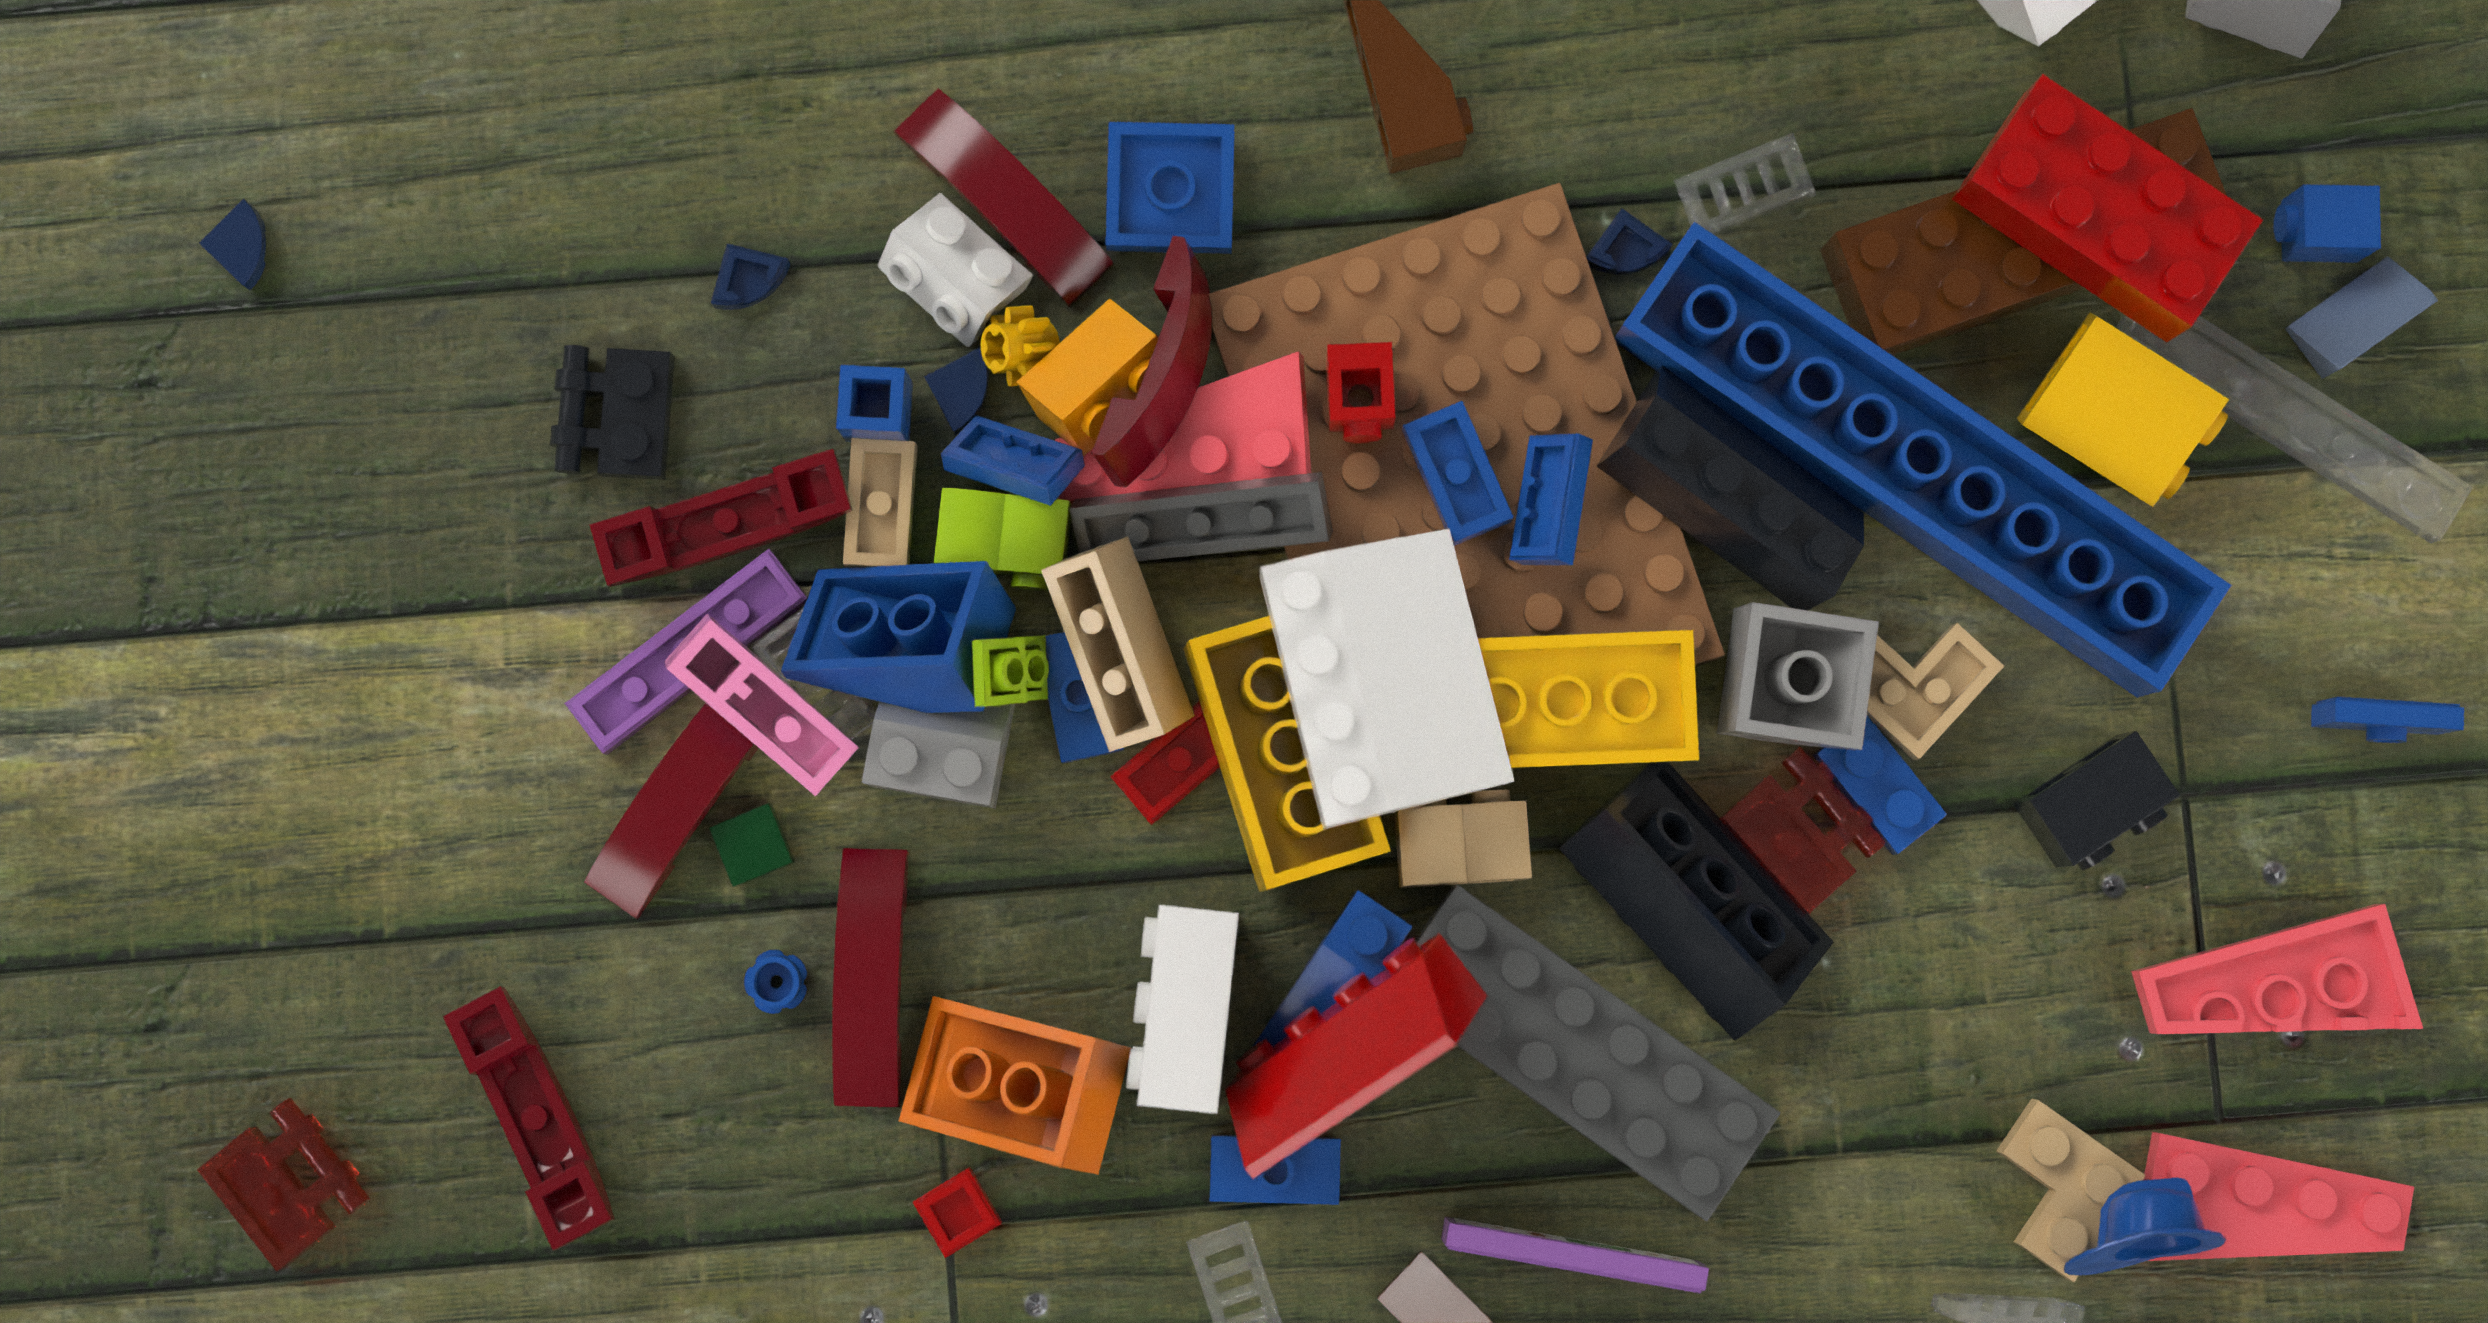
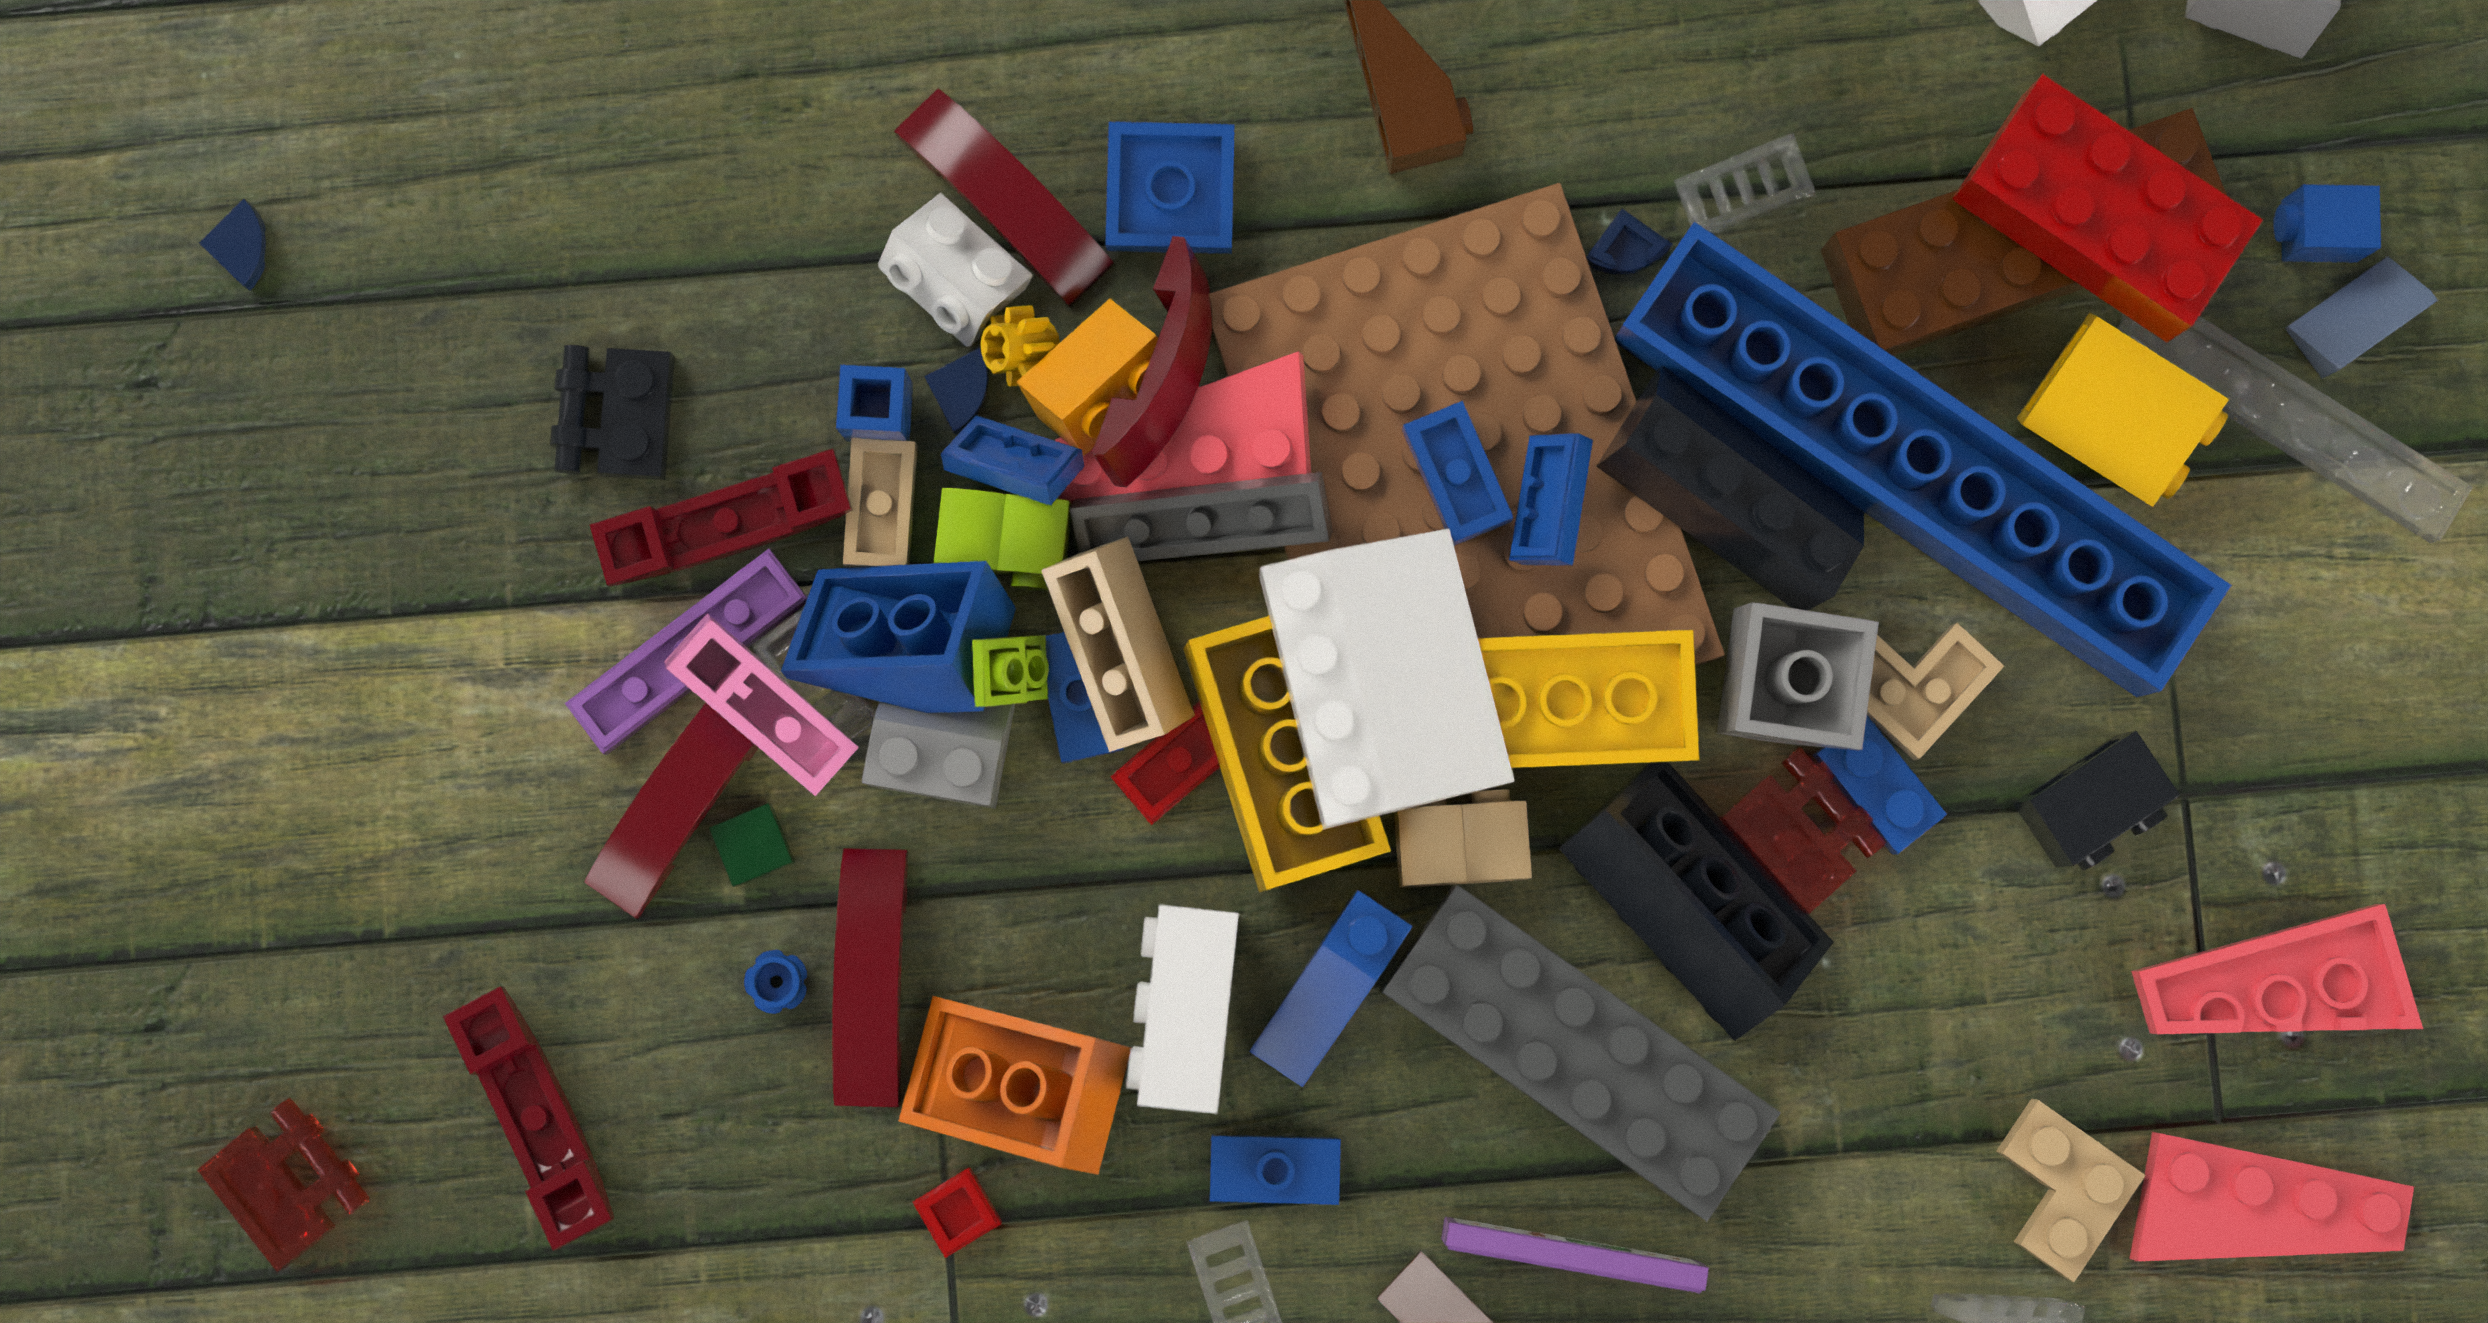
dark blue tile [711,244,791,310] -> none
red slope [1225,933,1488,1179] -> none
red brick [1326,342,1396,443] -> none
blue piece [2063,1177,2226,1276] -> none
blue plate [2311,697,2464,743] -> none

